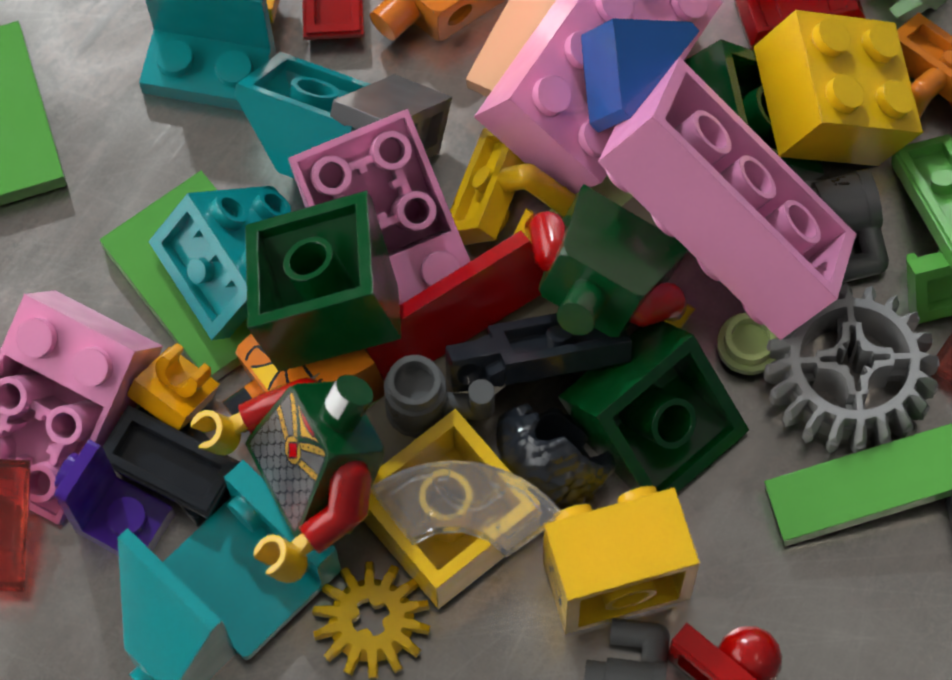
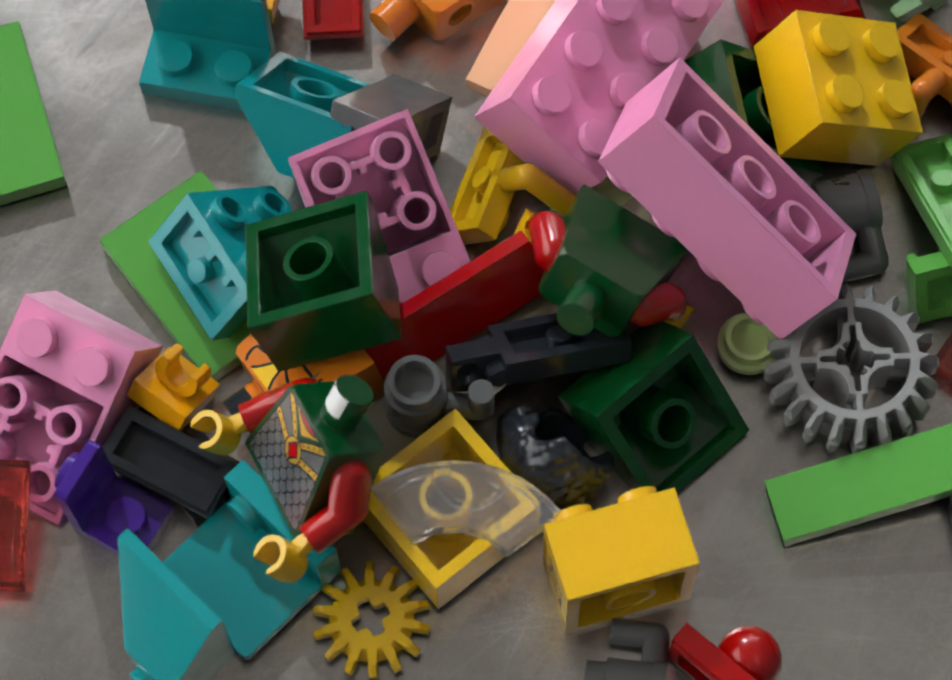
blue slope [581,18,699,133] -> none

